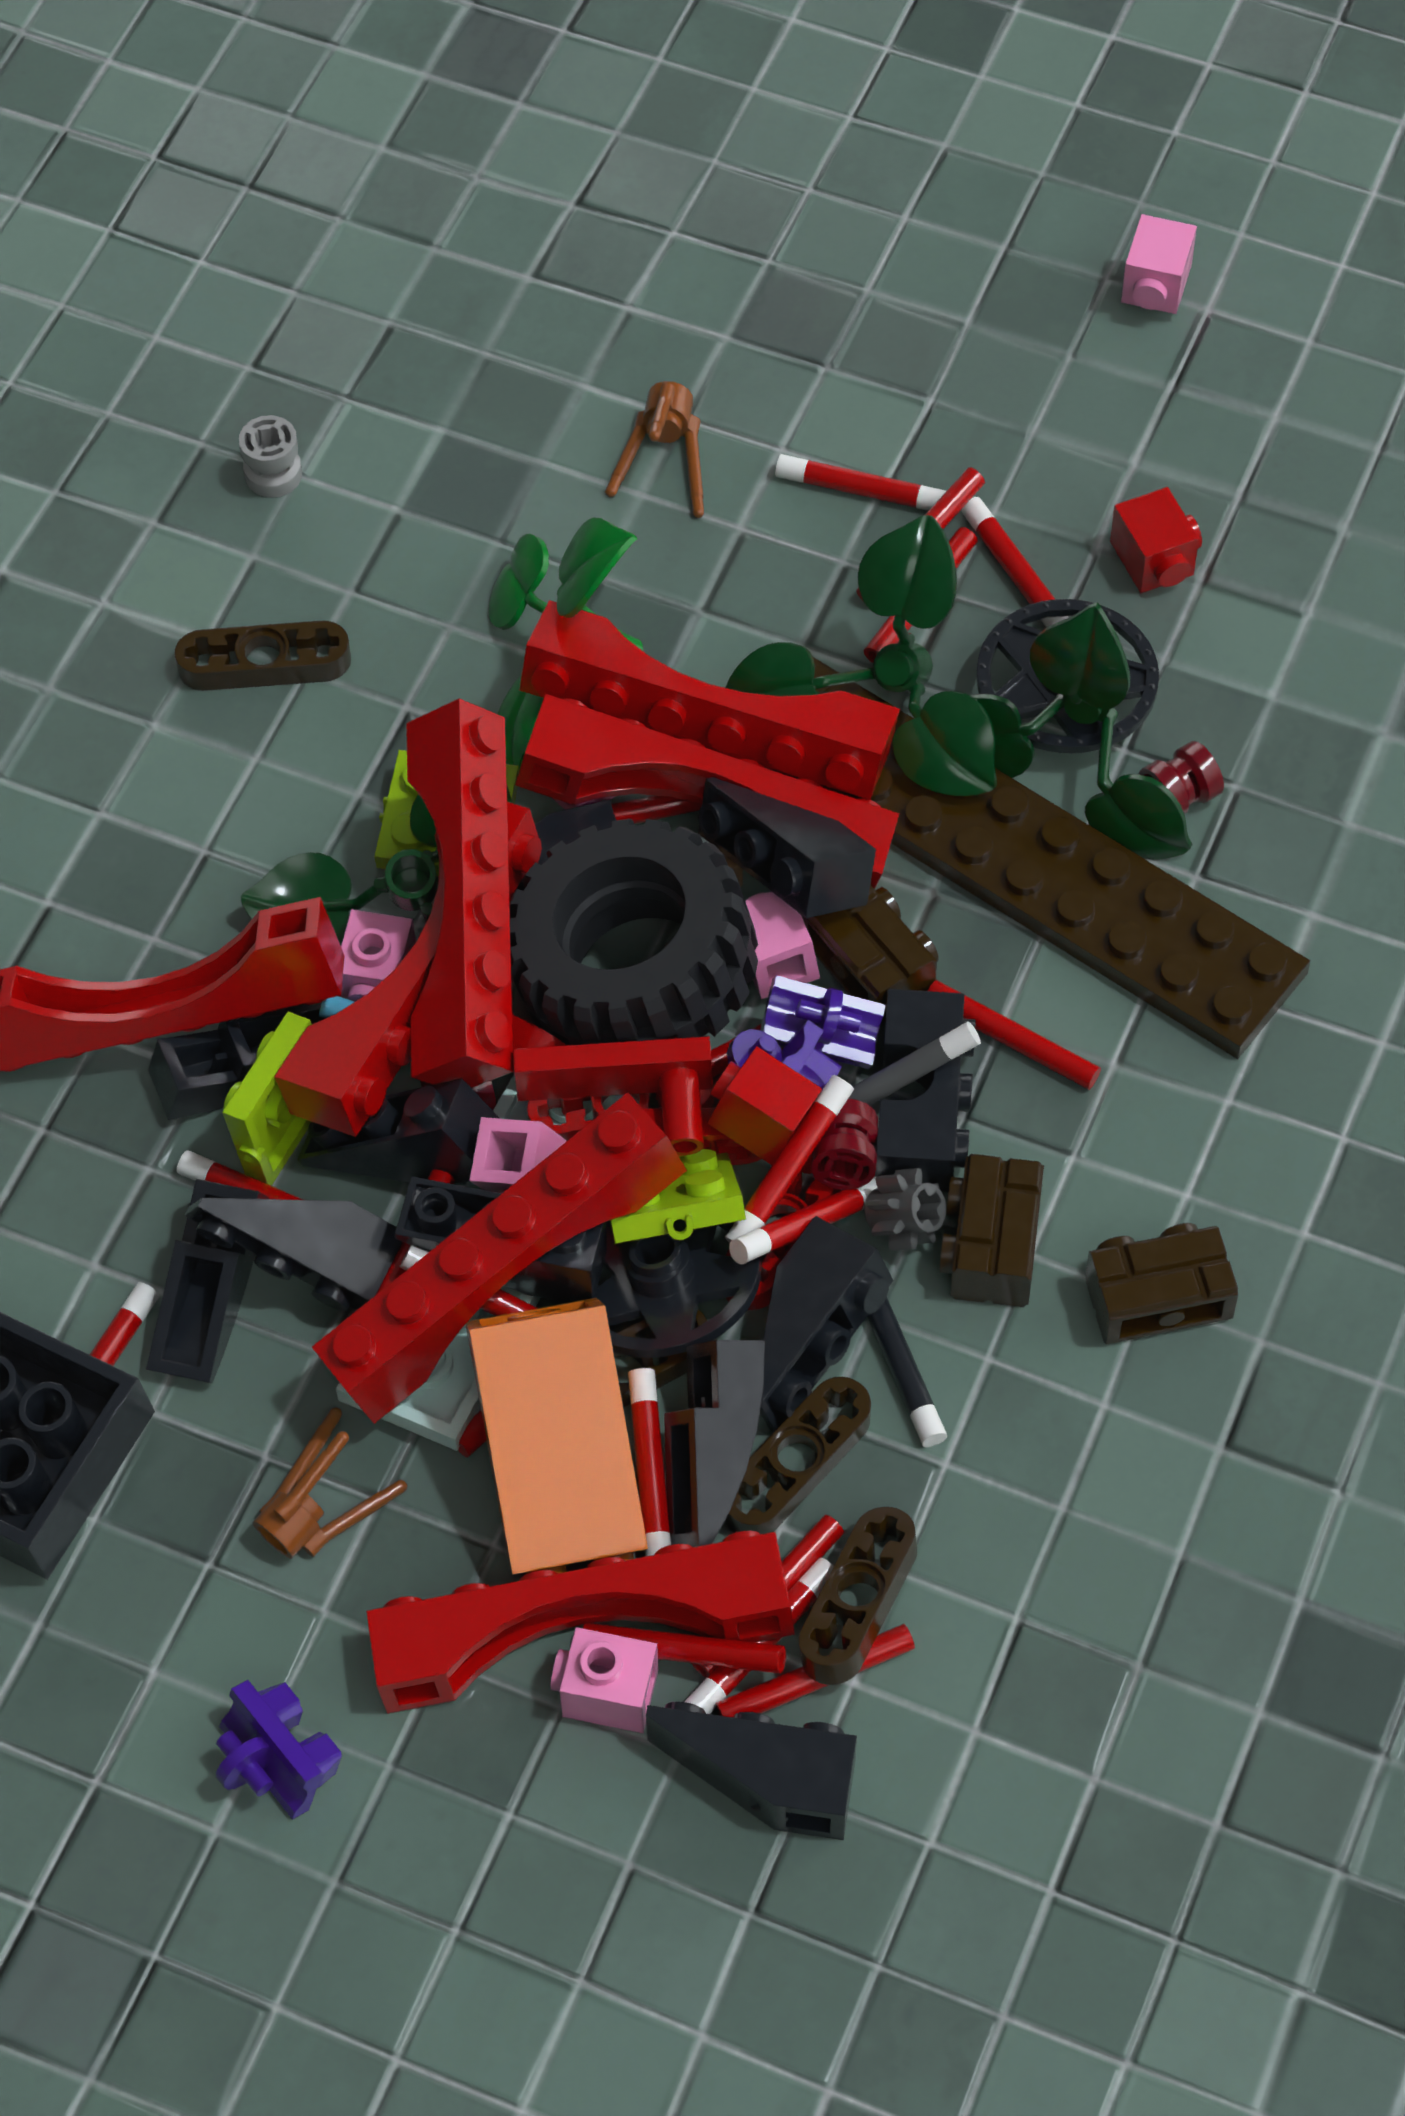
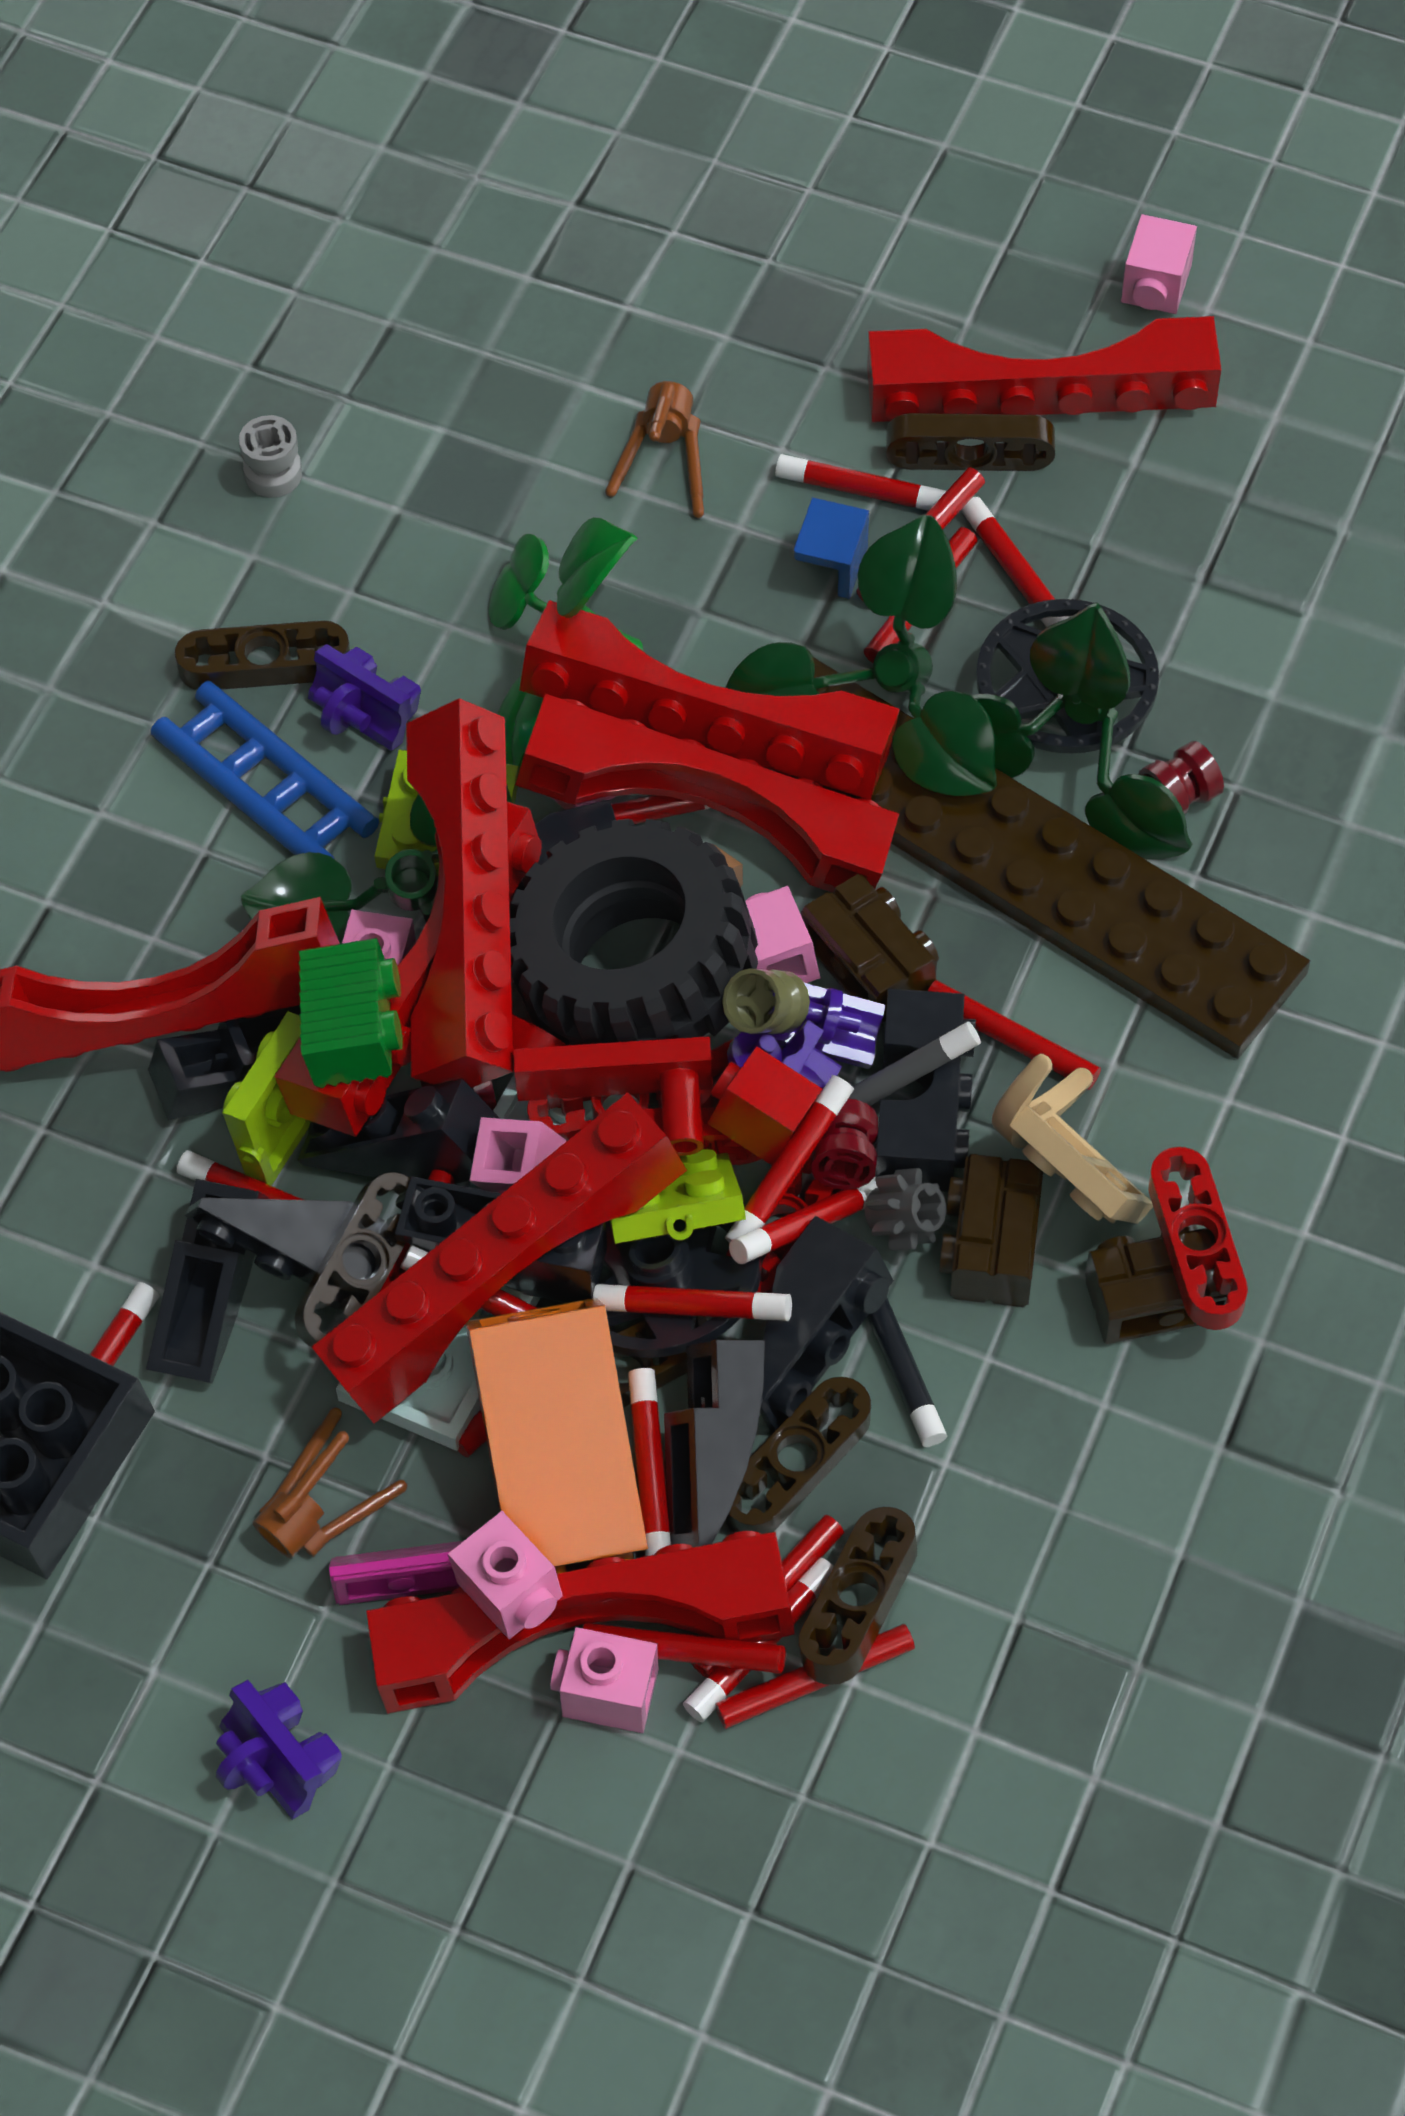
black slope [646,1702,857,1840] -> none
black slope [698,777,876,918] -> none
red brick [1110,487,1202,593] -> none
none -> blue bar [151,681,379,859]
none -> dark brown beam [295,1173,410,1347]
none -> green brick [299,938,403,1088]
none -> dark purple hips [308,644,421,751]
none -> dark pink slope [329,1541,463,1605]
none -> bright pink brick [448,1511,563,1640]
none -> red bar [593,1284,792,1321]
none -> olive wheel [722,968,810,1034]
none -> blue panel [794,497,869,599]
none -> red arch [867,316,1222,422]
none -> dark brown beam [886,413,1055,471]
none -> tan piece [992,1054,1153,1224]
none -> red beam [1148,1147,1248,1330]

